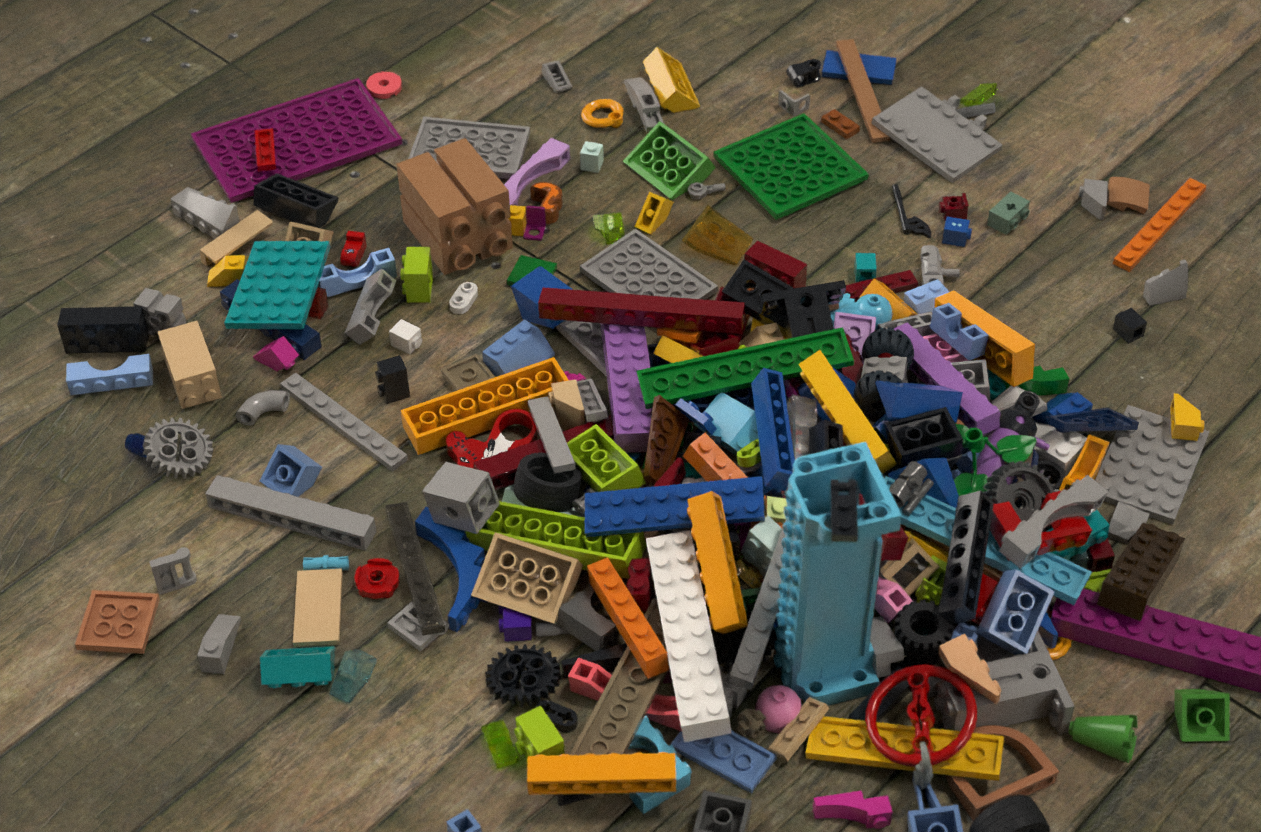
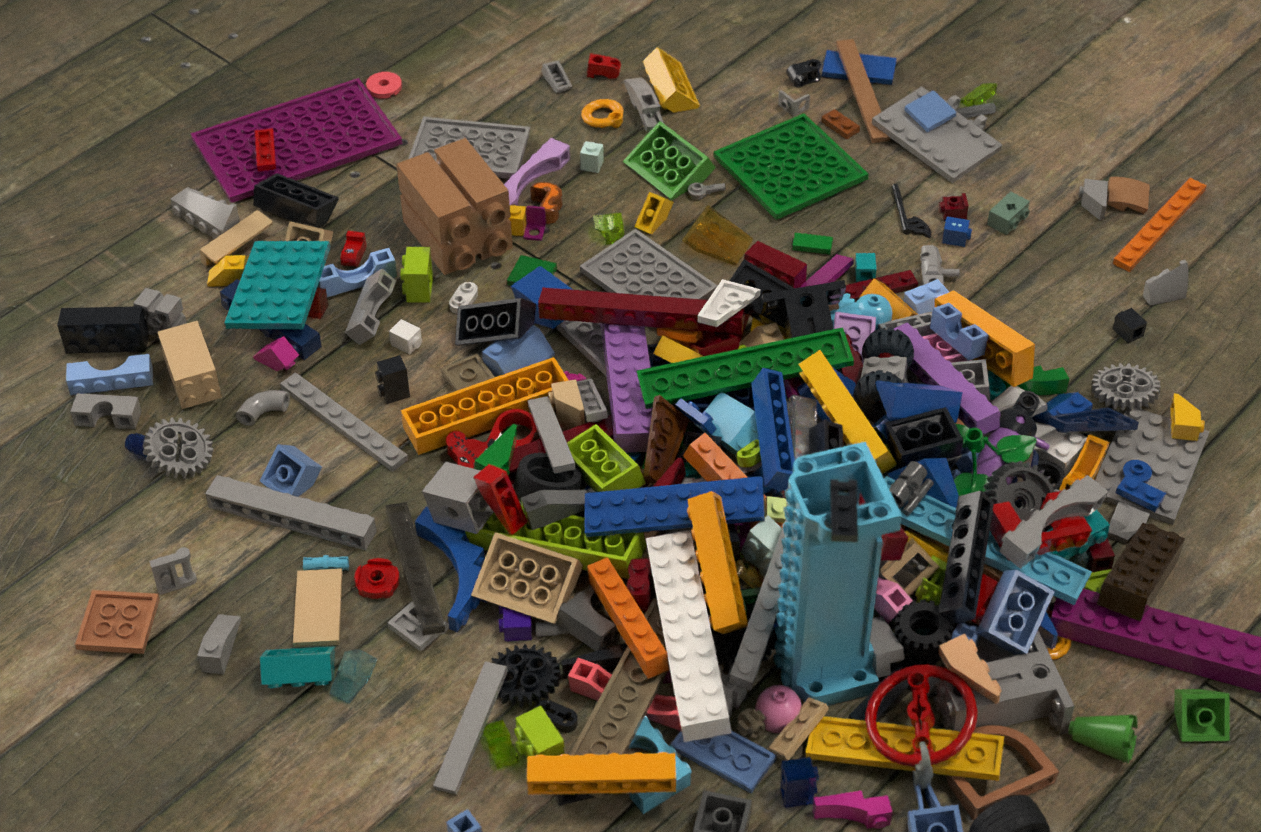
none -> light grey arch [70,393,142,429]
none -> light grey tile [433,661,508,795]
none -> black slope [455,298,536,346]
none -> red slope [473,464,528,535]
none -> green slope [474,424,517,476]
none -> dark grey slope [520,490,588,531]
none -> red leg [586,53,621,79]
none -> white wing [698,279,760,327]
none -> clear blue brick [780,757,819,808]
none -> green tile [792,232,833,255]
none -> magenta tile [799,254,854,288]
none -> medium blue tile [905,90,957,132]
none -> light grey gear [1092,363,1161,411]
none -> blue plate [1116,474,1166,512]
none -> blue piece [1122,460,1152,483]

